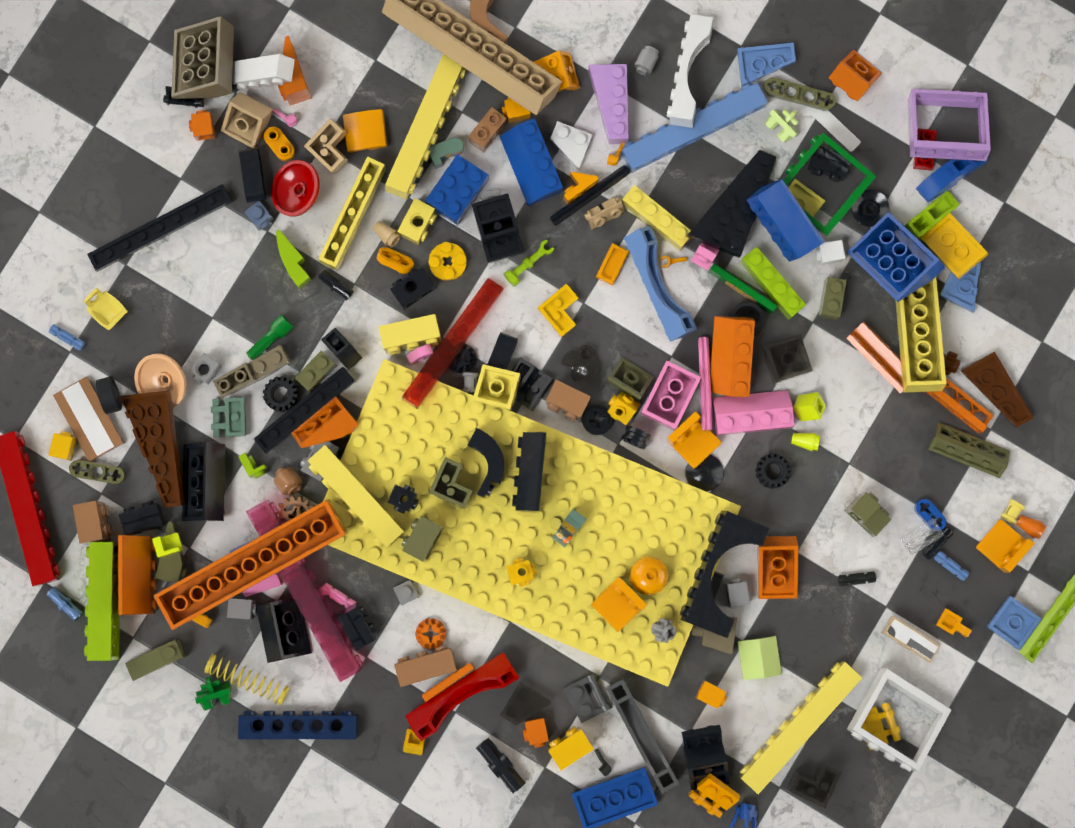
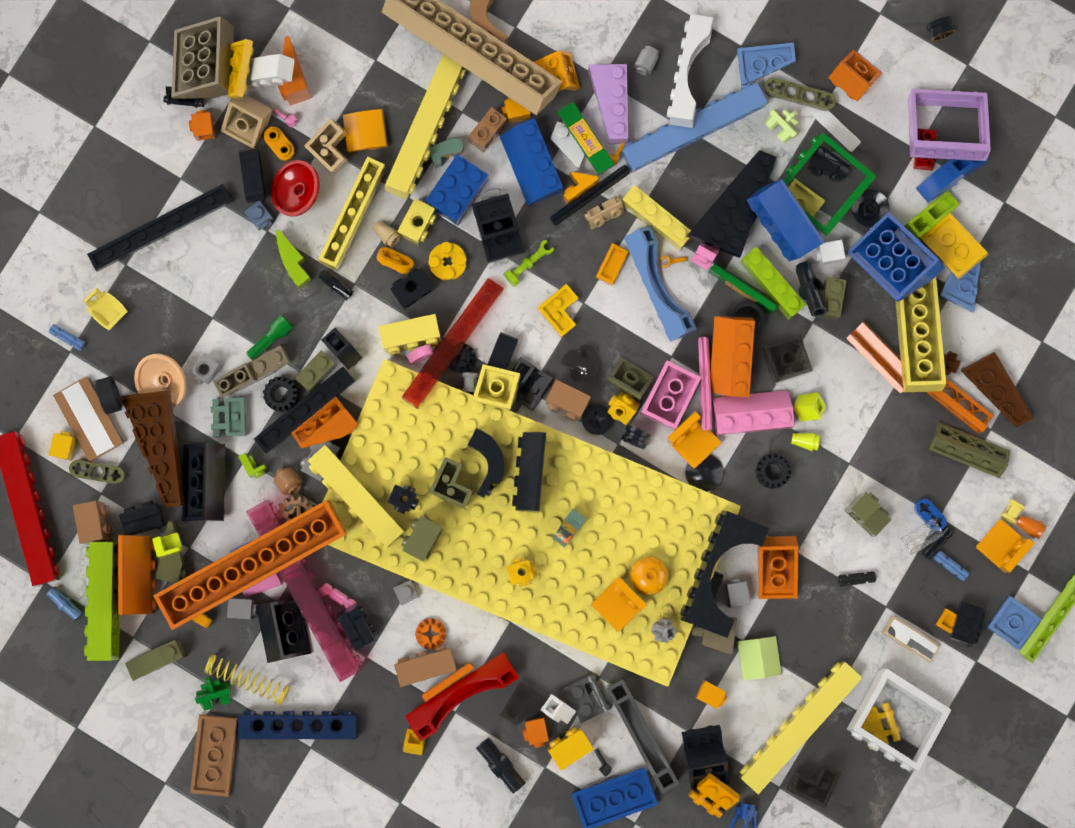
none -> medium nougat tile [190,714,238,797]
none -> yellow wing [228,39,253,99]
none -> white brick [541,694,576,724]
none -> tile [557,102,615,176]
none -> black piece [795,261,827,317]
none -> black wheel [926,16,956,41]
none -> black bracket [950,601,985,648]

